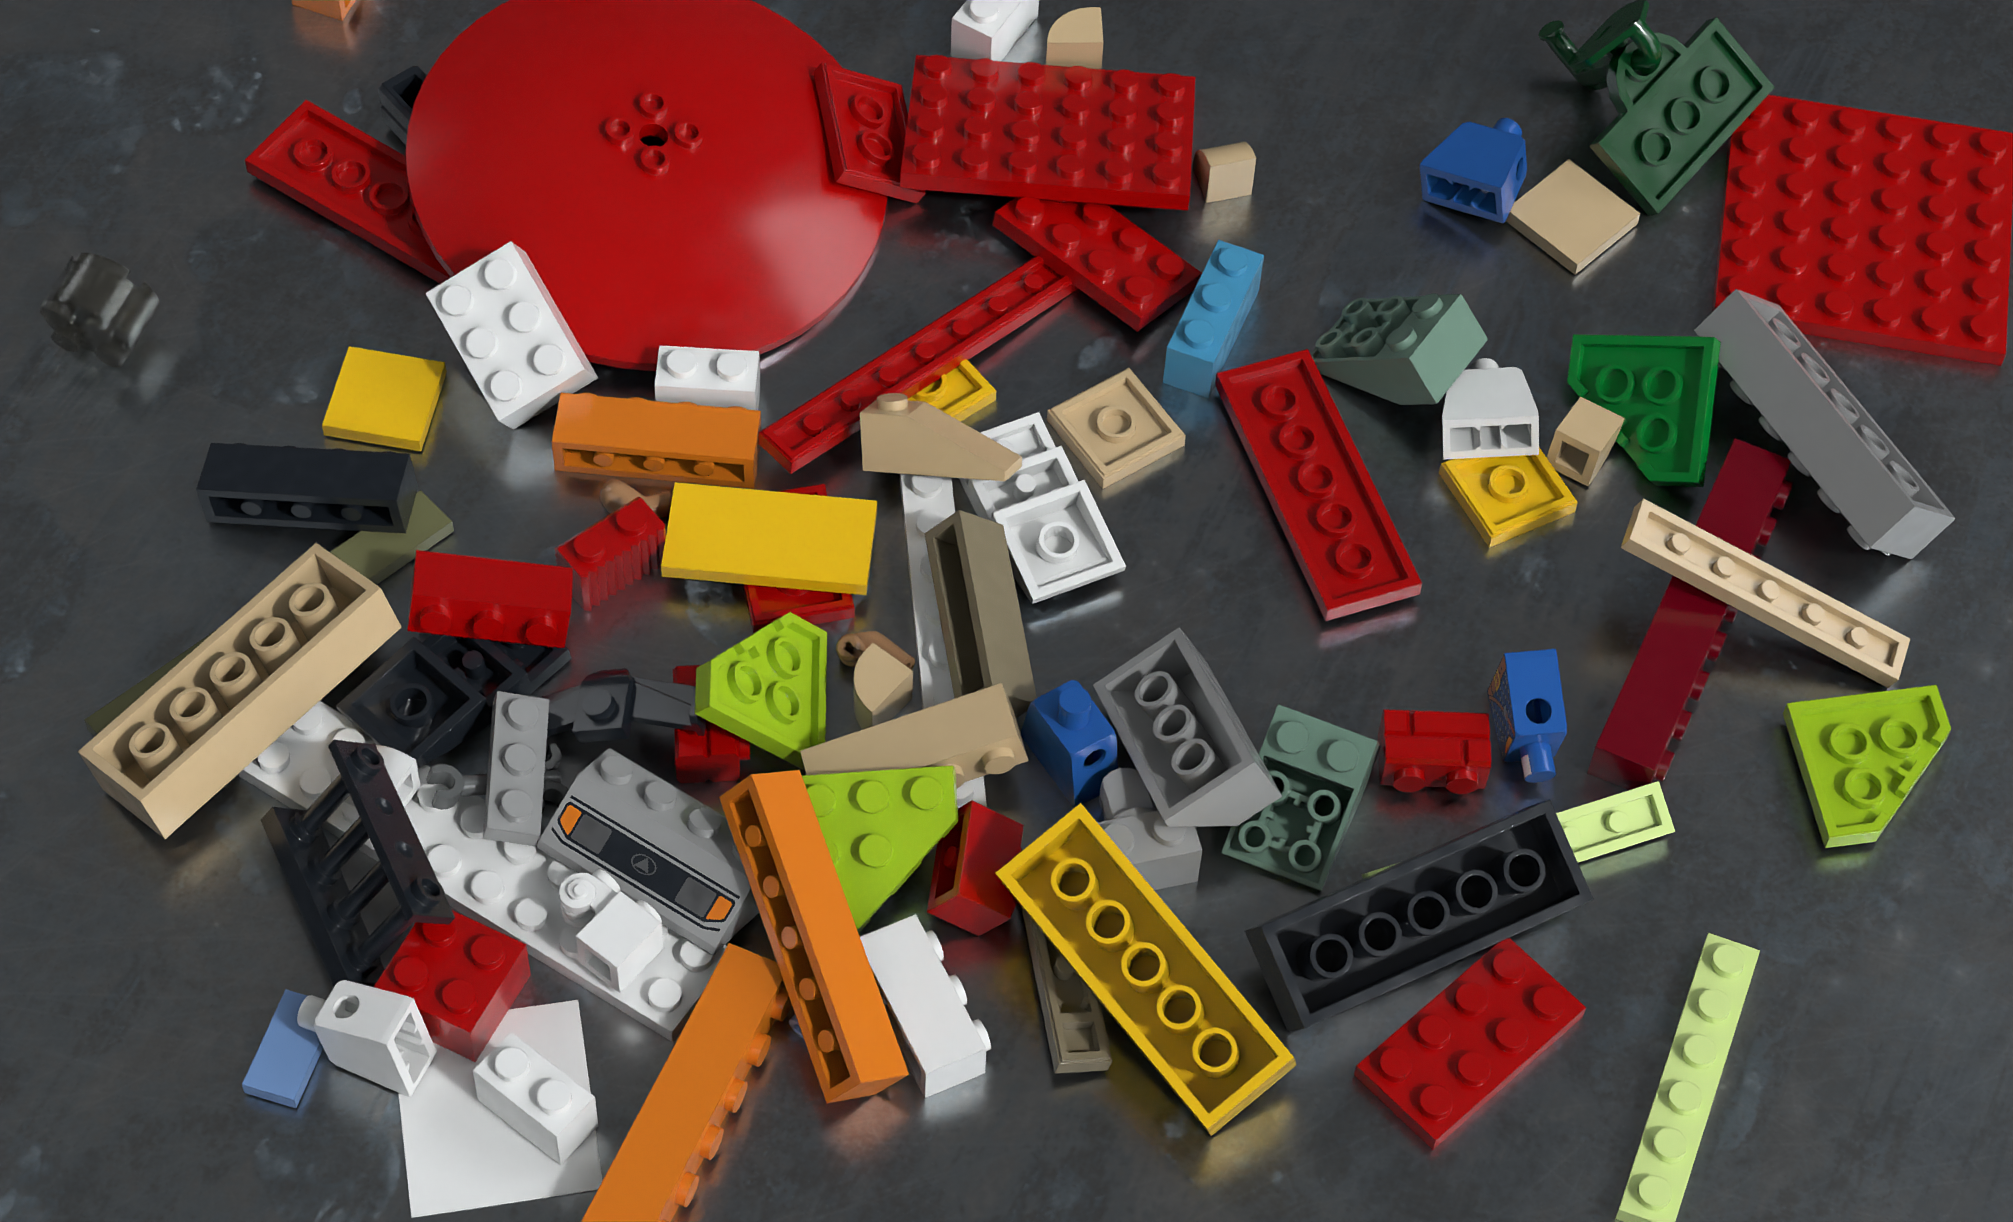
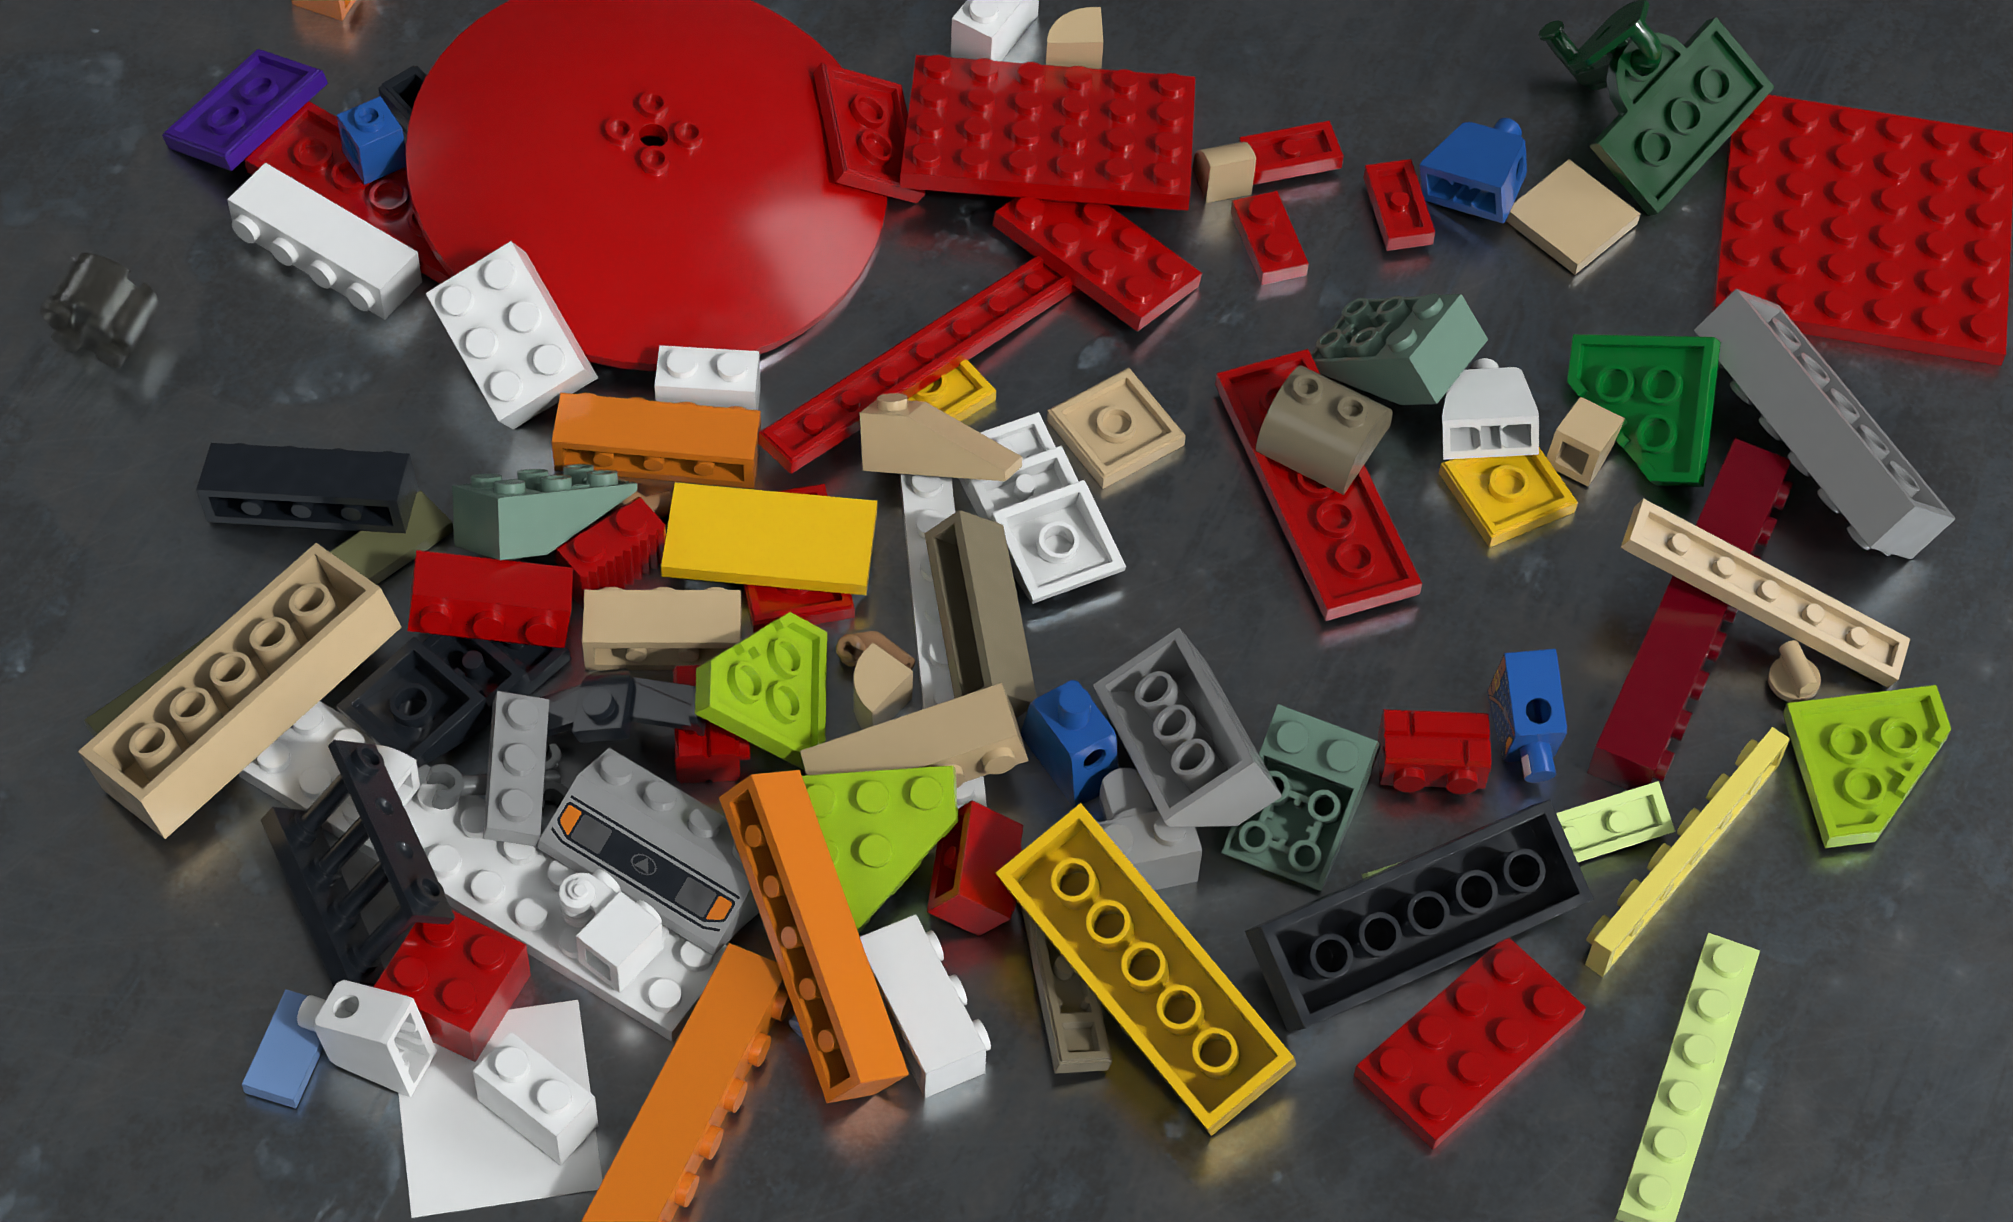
yellow tile [322,346,447,452] -> none
dark azure brick [1163,240,1264,399] -> none
none -> dark purple tile [162,49,328,171]
none -> white brick [227,163,422,320]
none -> blue brick [337,96,406,185]
none -> sand green slope [452,464,637,560]
none -> tan brick [582,587,742,670]
none -> red plate [1231,191,1309,285]
none -> red plate [1239,120,1344,185]
none -> dark tan brick [1255,366,1392,495]
none -> red plate [1363,159,1435,251]
none -> light yellow plate [1585,727,1790,977]
none -> tan plate [1768,640,1821,702]

